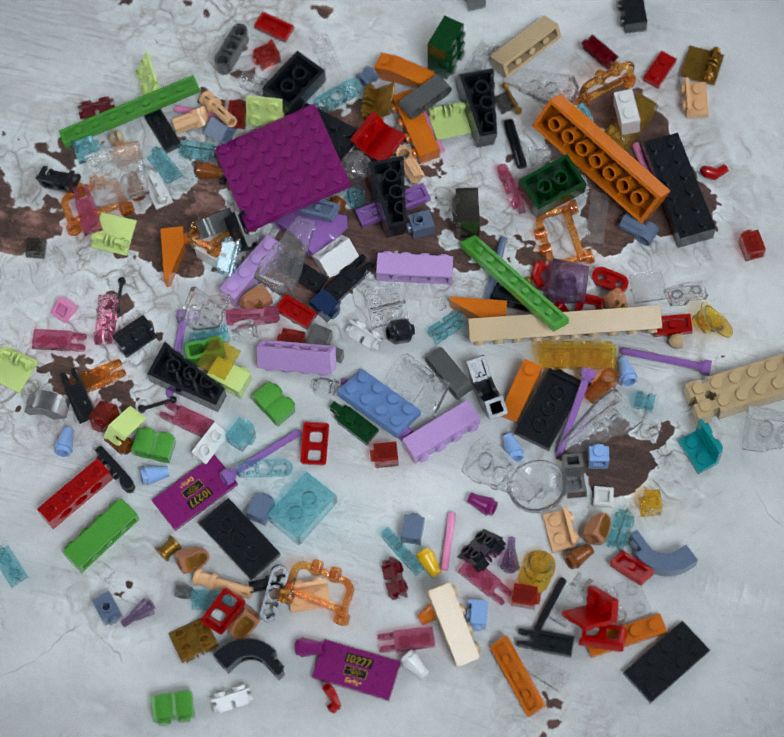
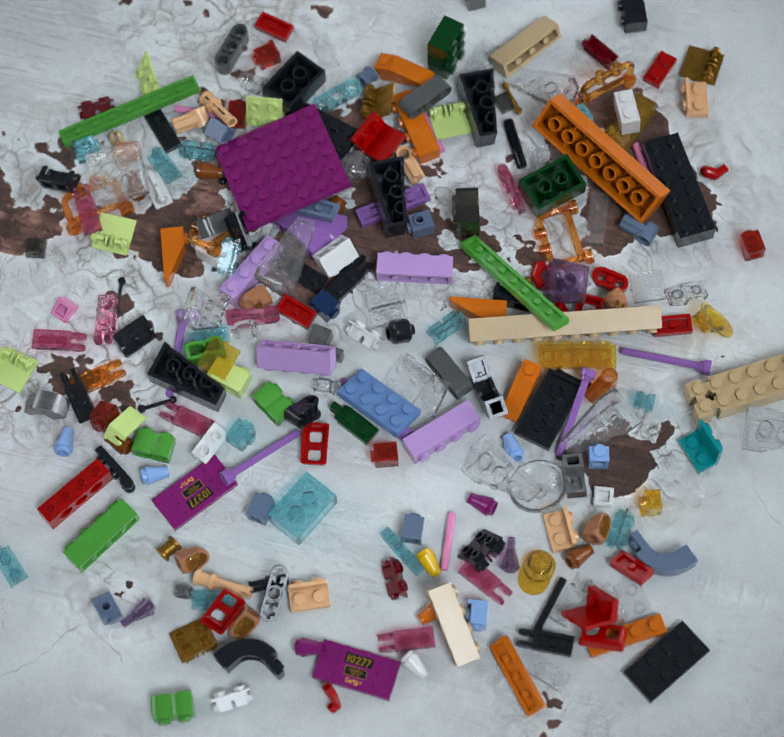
black plate [199,498,281,581] -> none
clear light blue beam [235,459,293,478] -> none
clear red brick [277,328,306,343] -> none
clear orange bar [277,559,354,626] -> none
clear light blue wheel [347,185,366,210] -> none
sand blue bar [484,236,507,299] -> none
clear red brick [511,583,541,610] -> none
light blue cone [616,357,637,387] -> none
tan hinge [669,333,683,349] -> none
none -> black piece [284,395,321,429]

